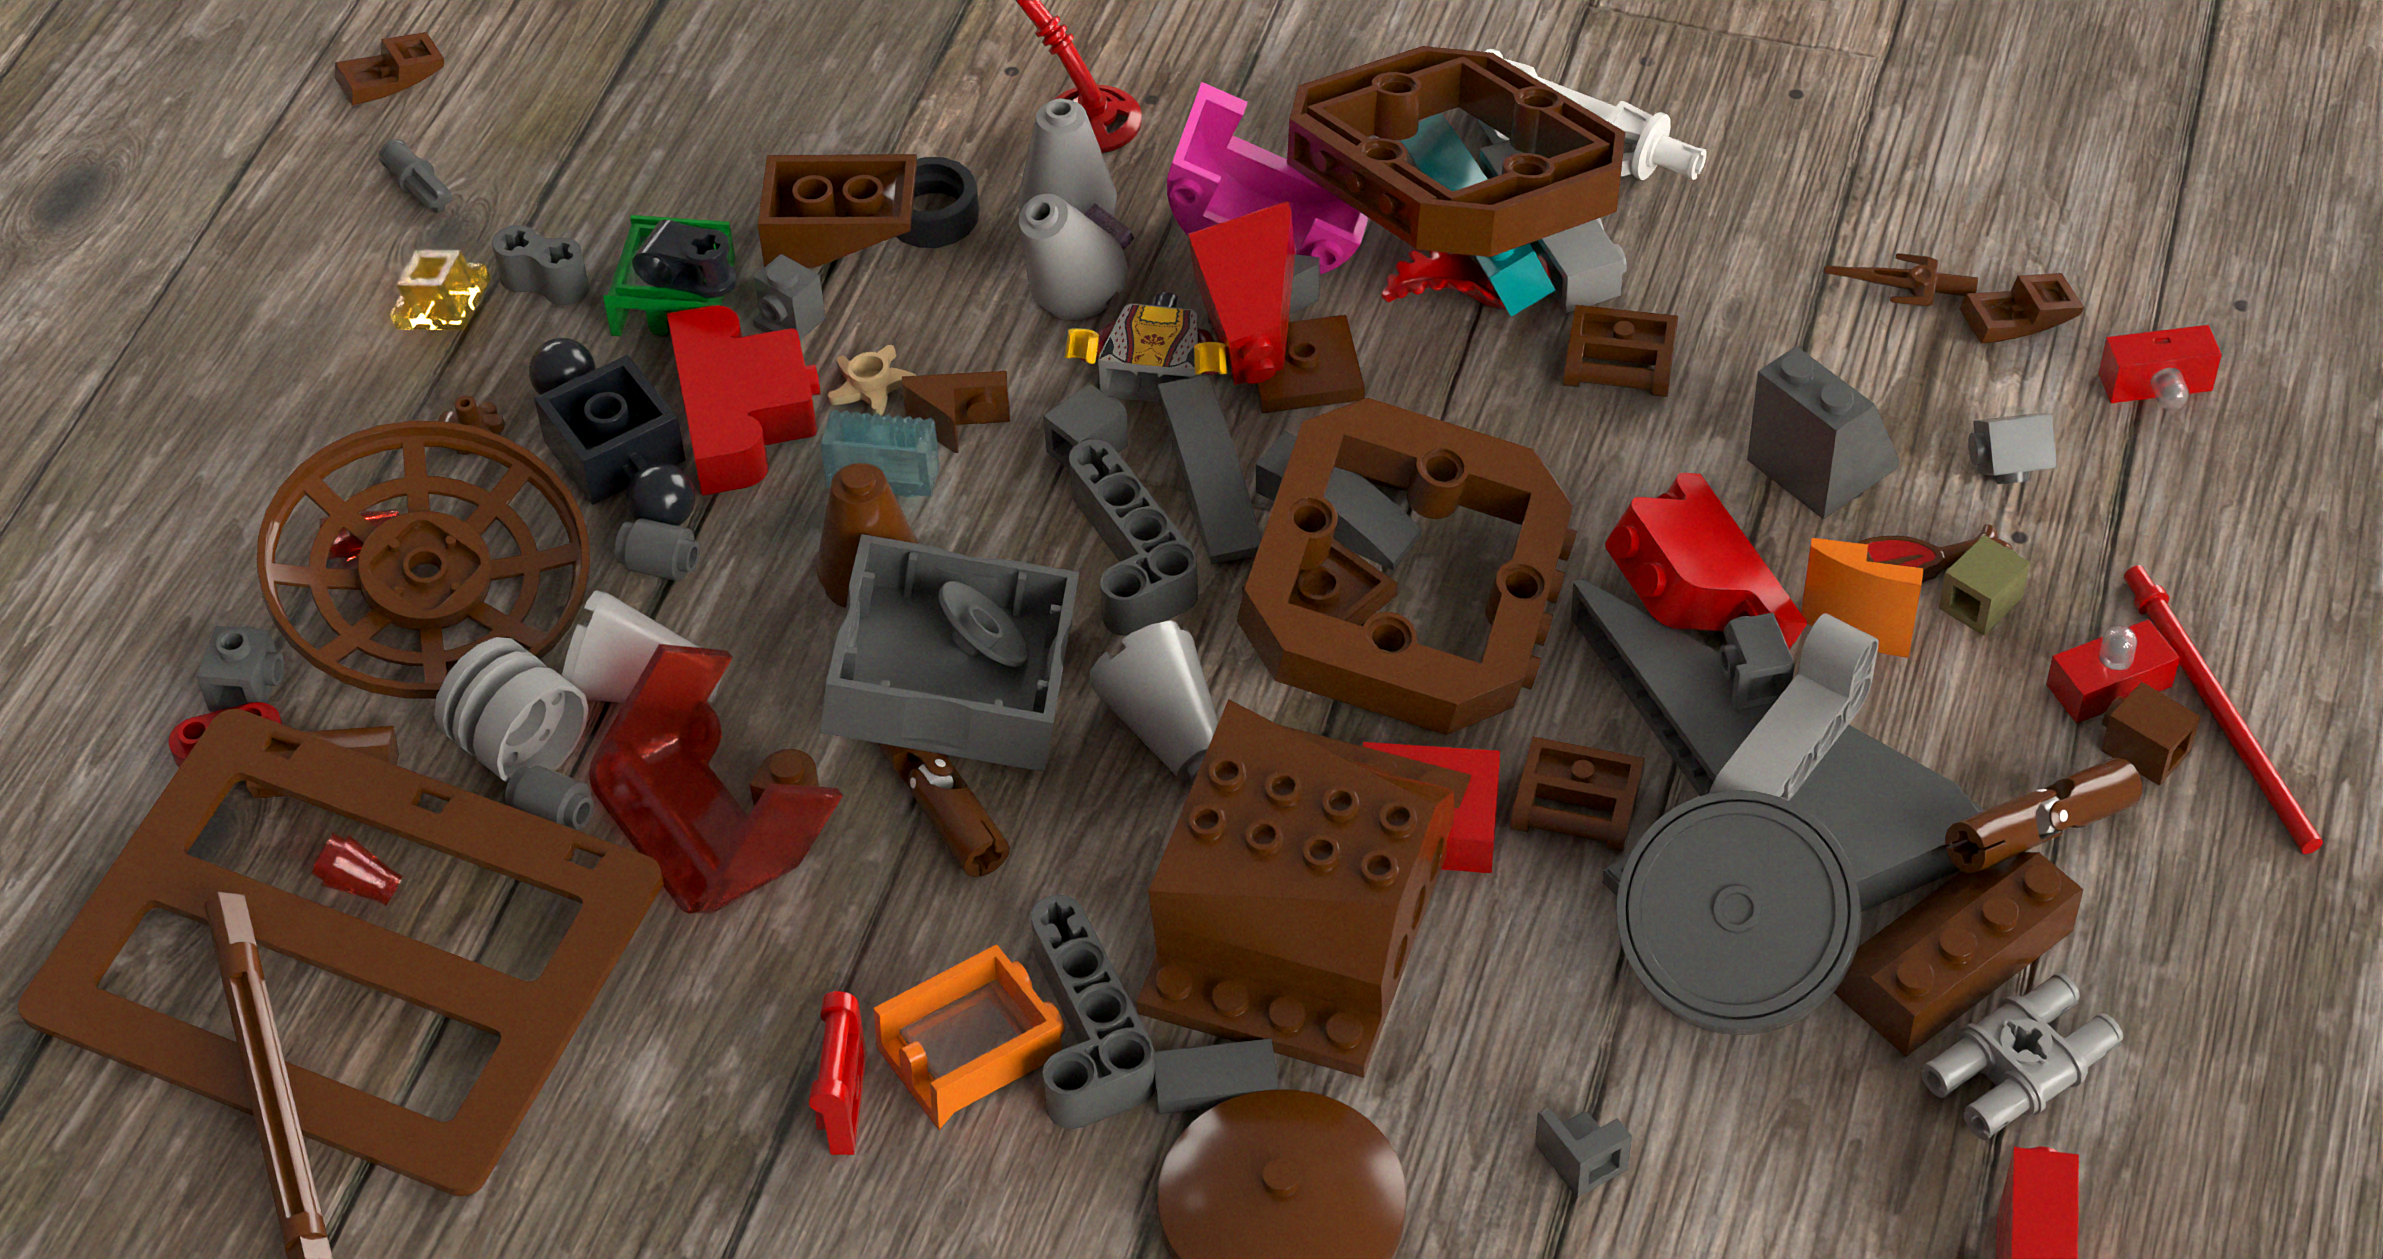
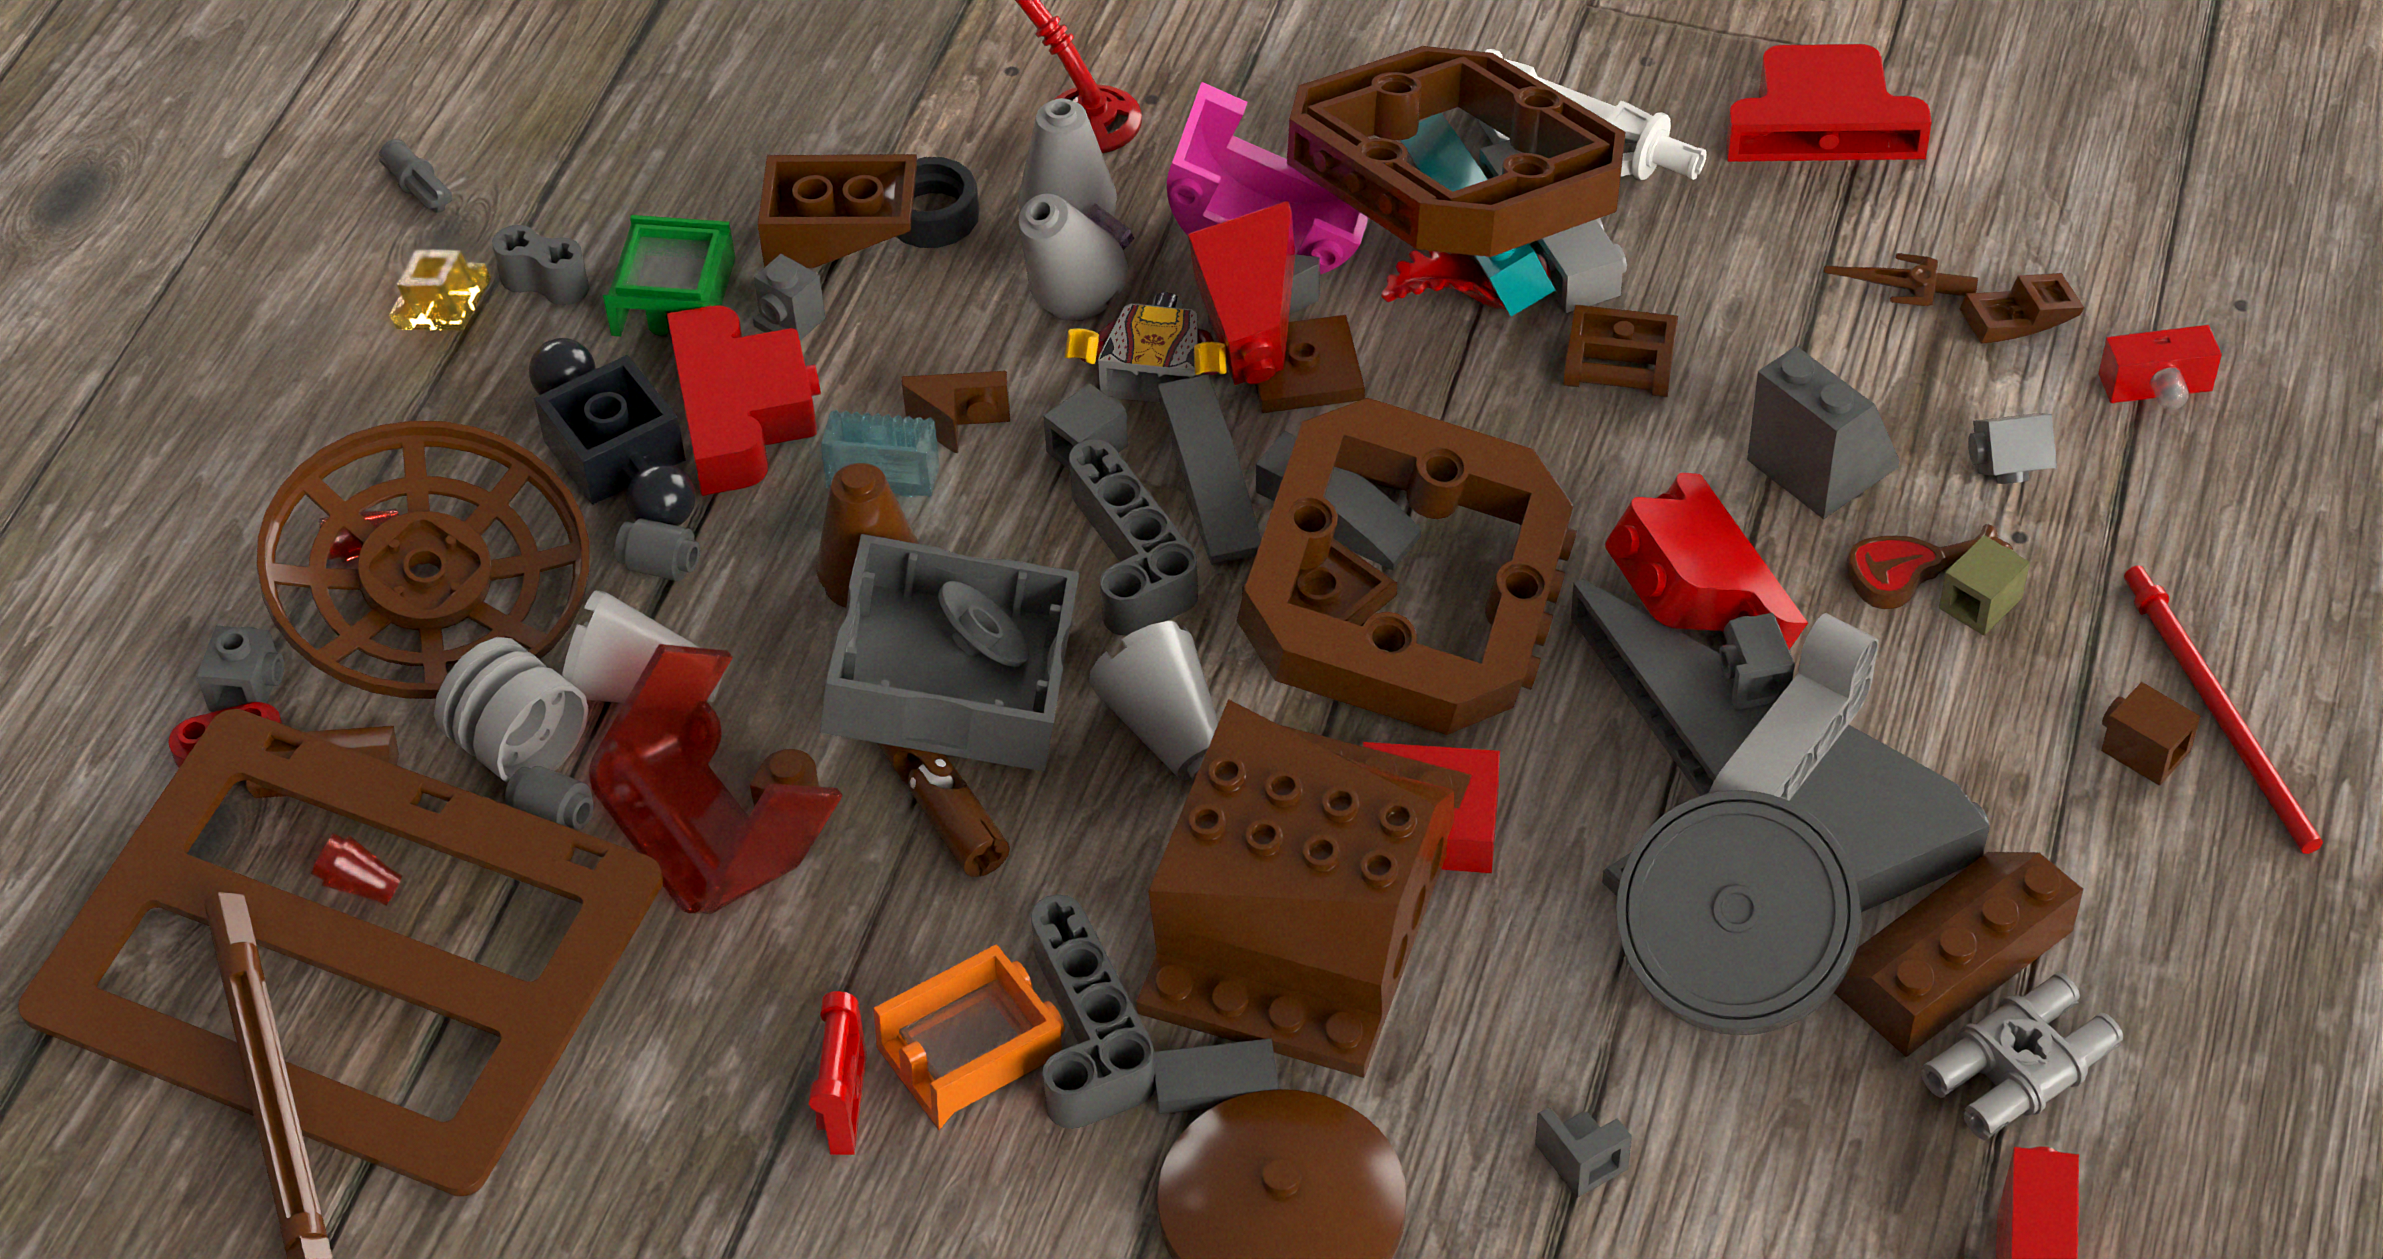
reddish brown slope [335,32,444,105] -> none
reddish brown plant [438,396,505,455] -> none
black piece [632,220,737,298] -> none
tan animal [828,345,916,417] -> none
reddish brown plate [1510,736,1645,852] -> none
orange slope [1801,538,1923,658] -> none
reddish brown piece [1945,757,2142,873] -> none
red piece [2046,619,2180,724] -> none
none -> red brick [1726,44,1932,162]

